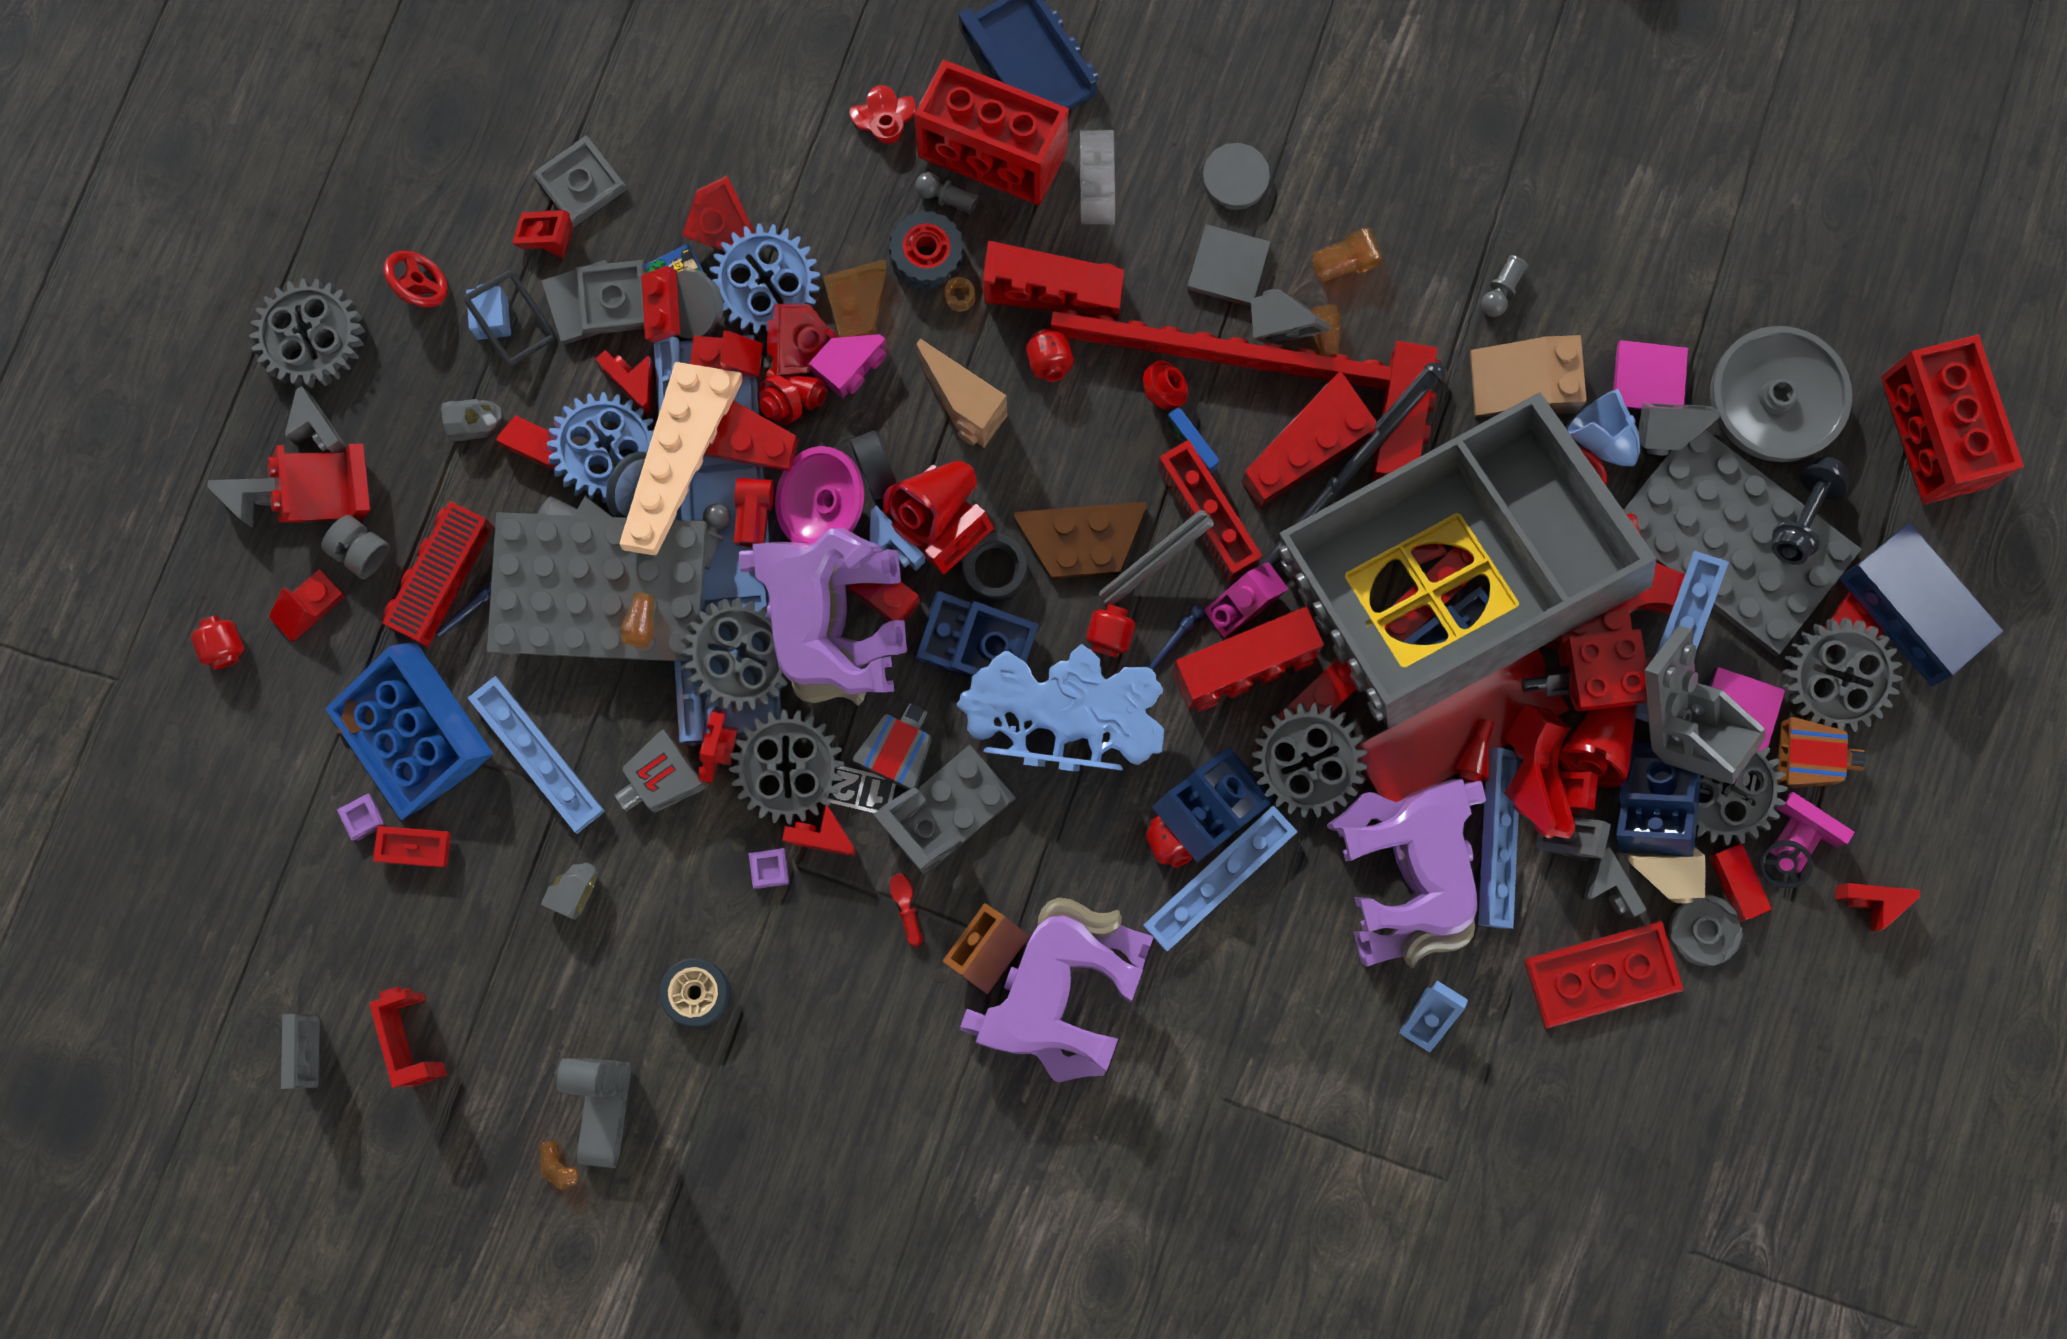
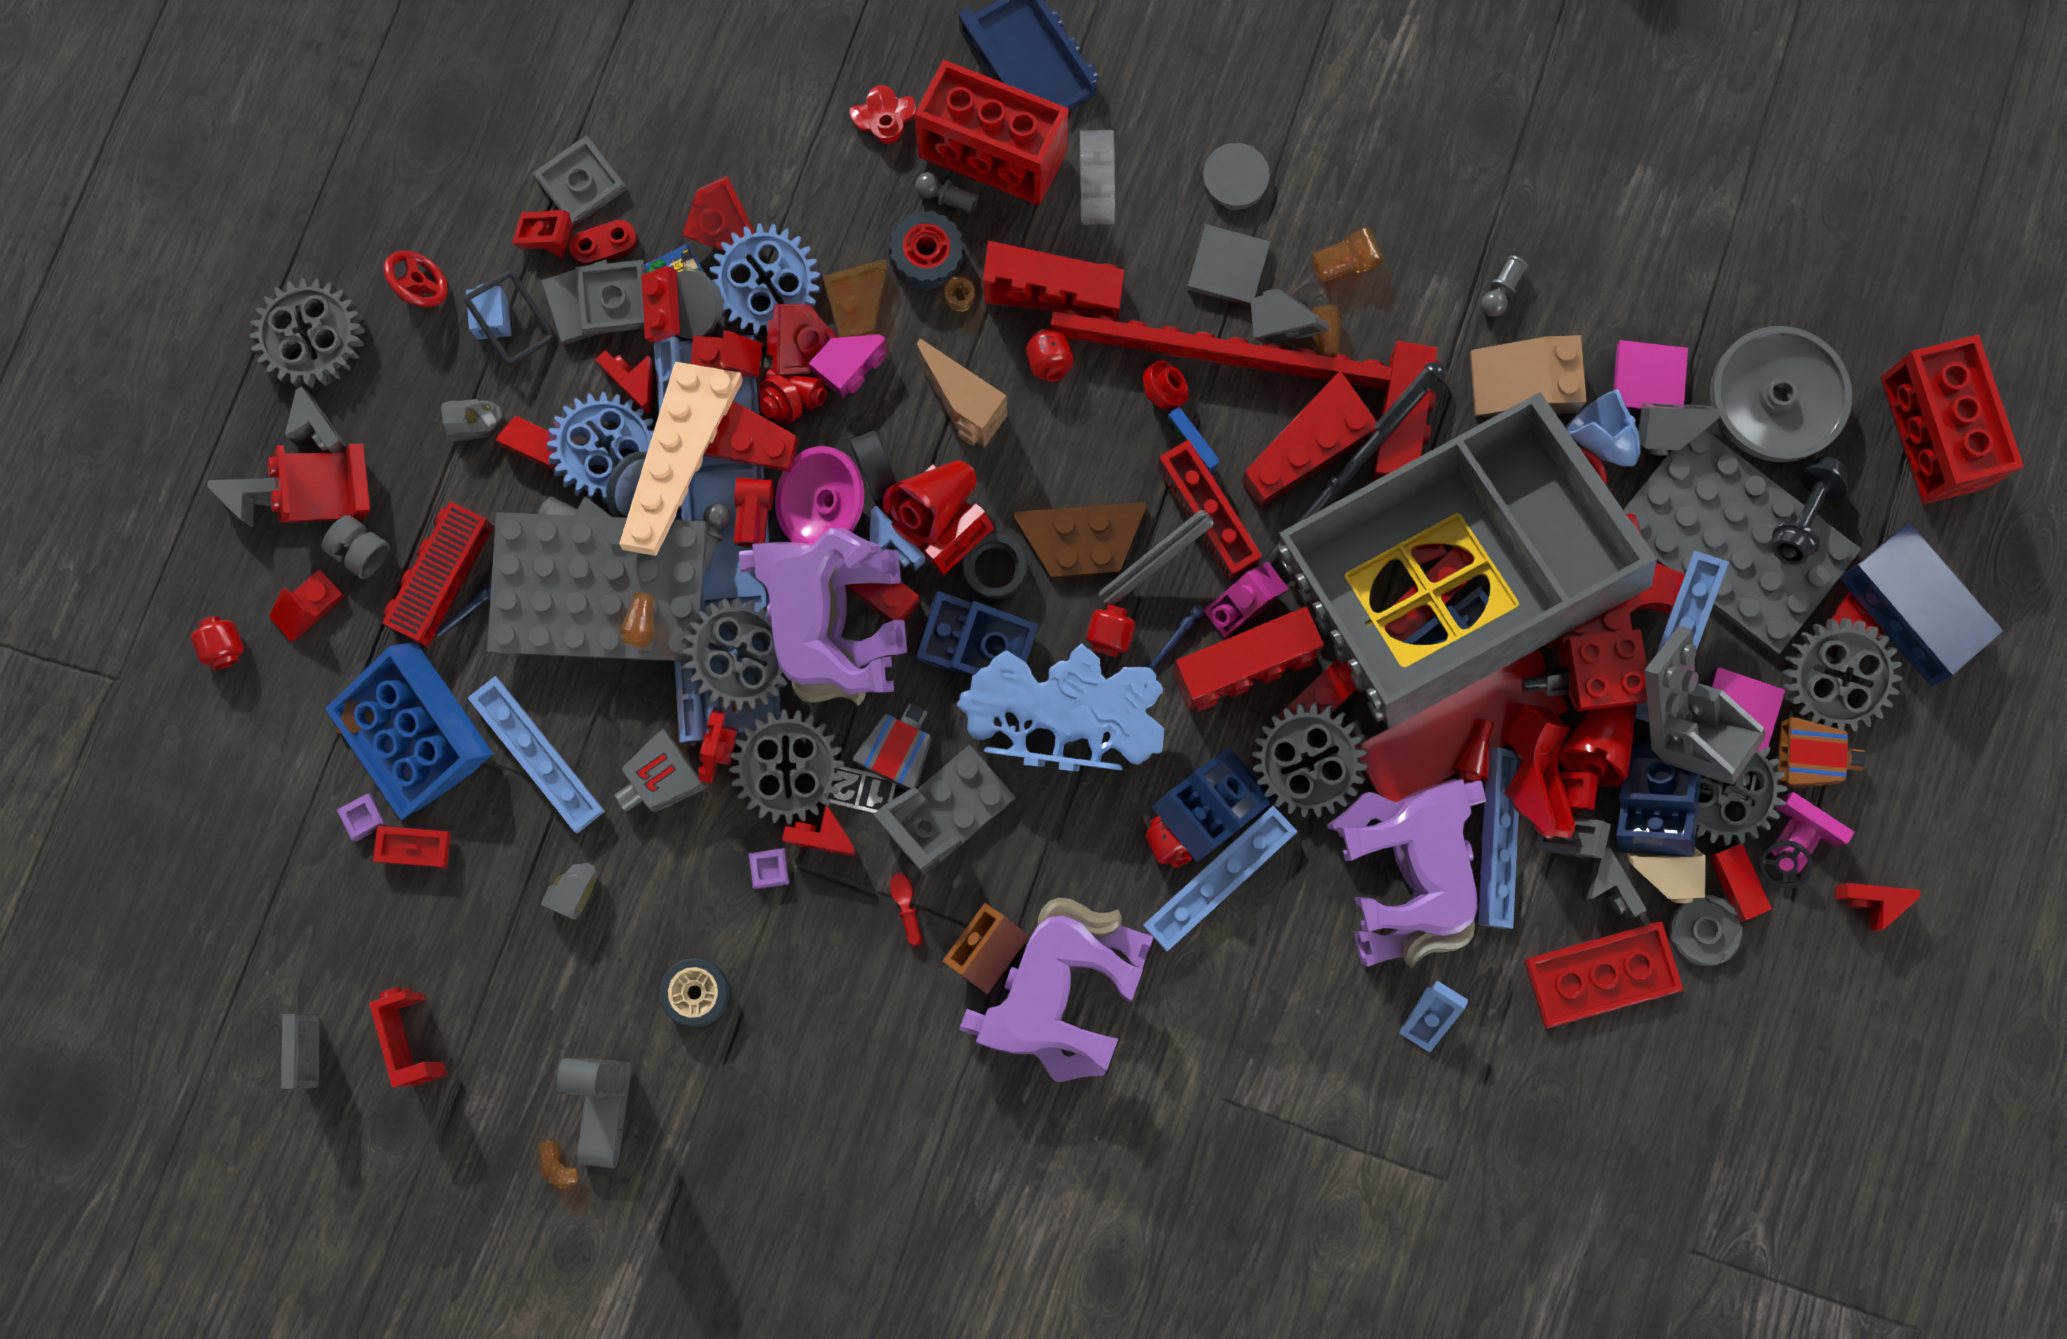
none -> red plate [570,220,638,266]

